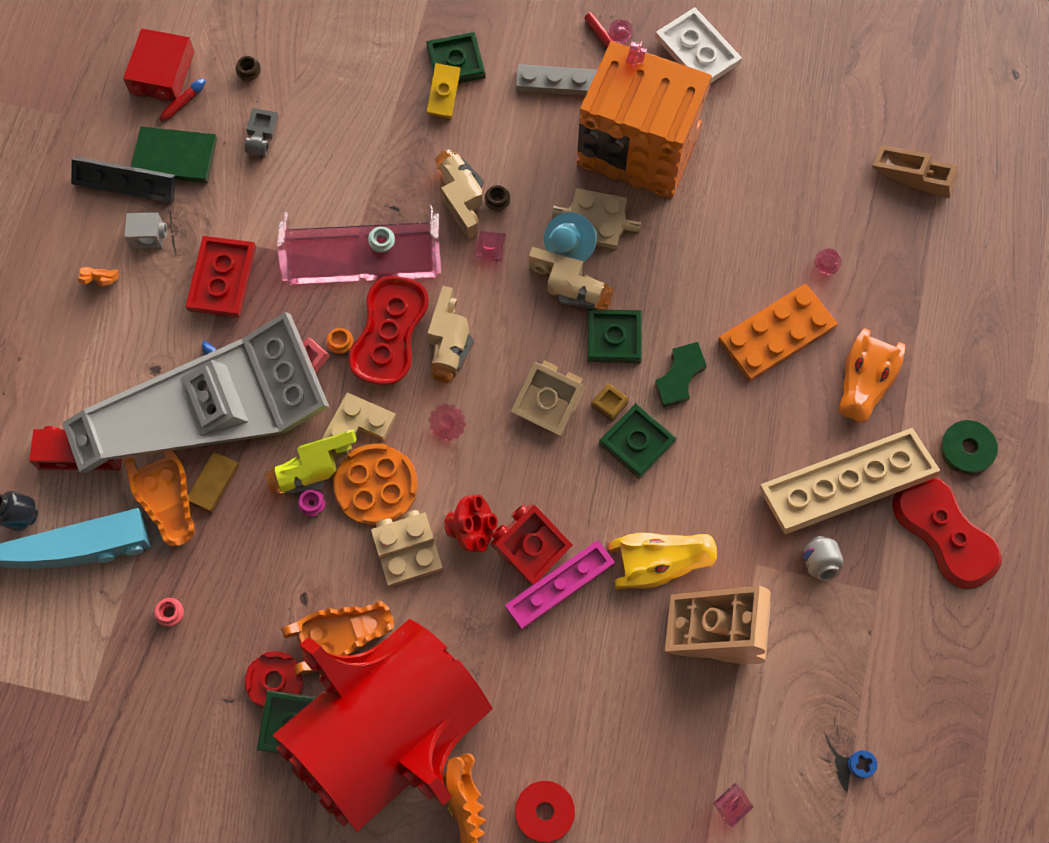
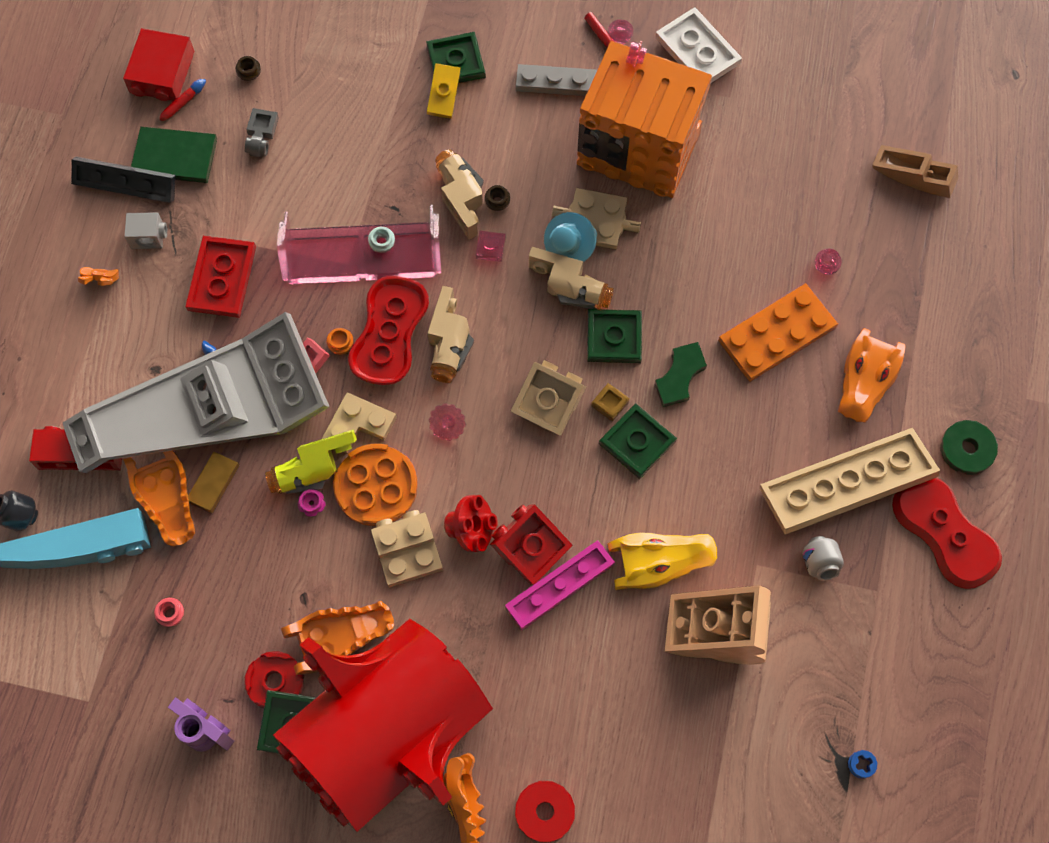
clear pink plate [713,783,754,827] -> none
none -> medium lavender plate [168,697,234,752]

